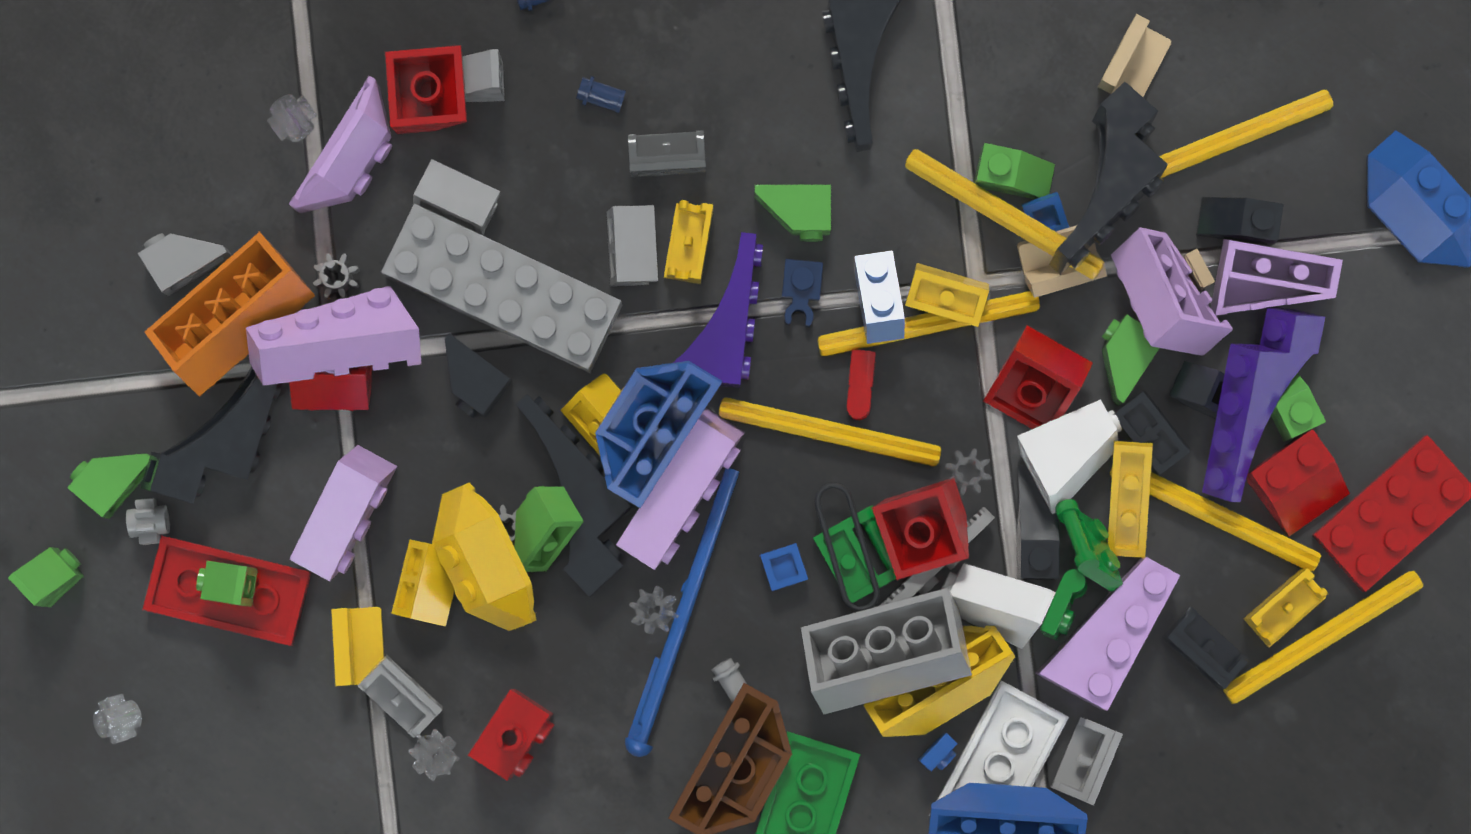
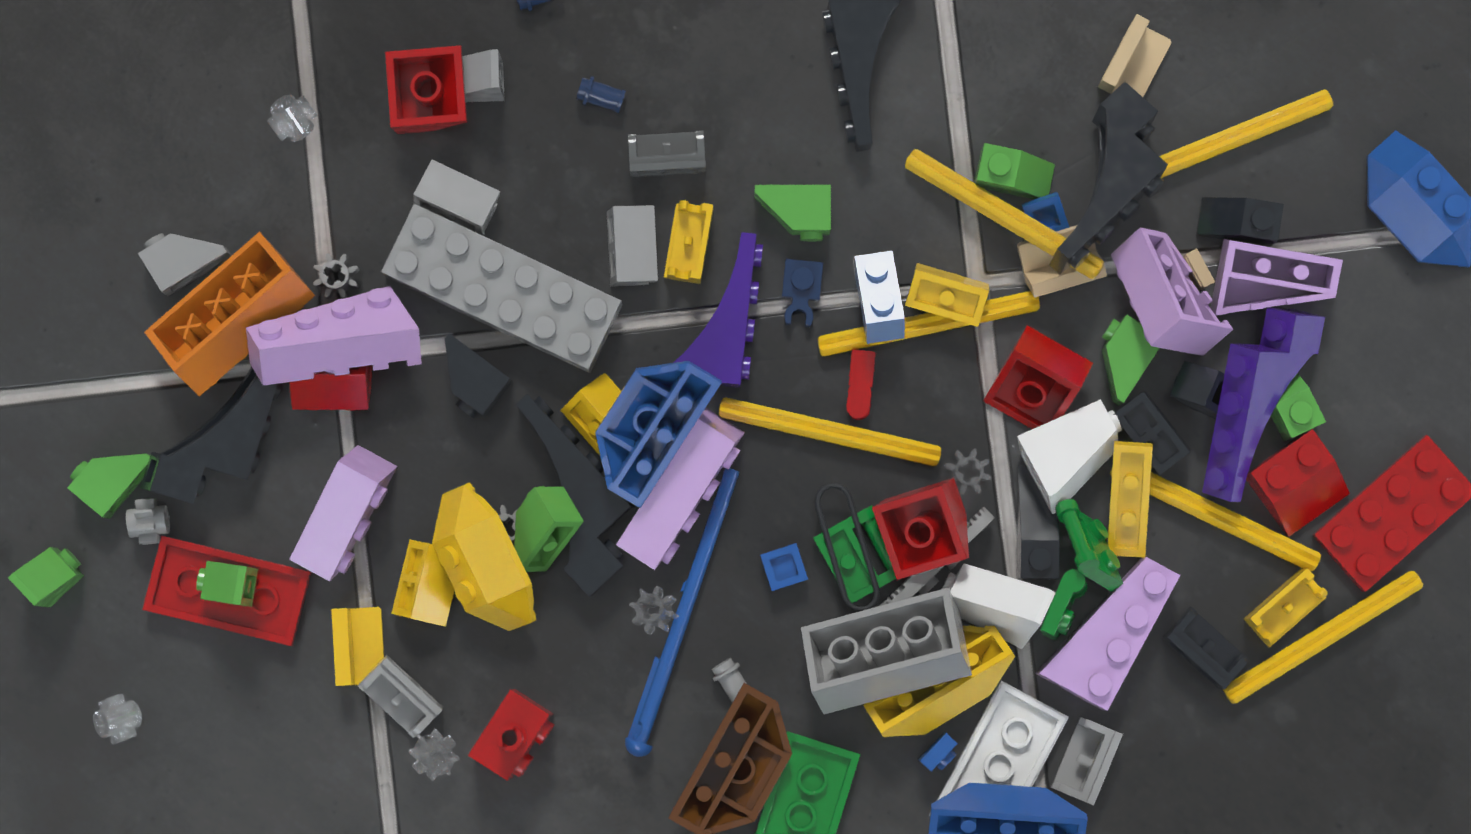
lavender wedge [289,76,392,213] -> none

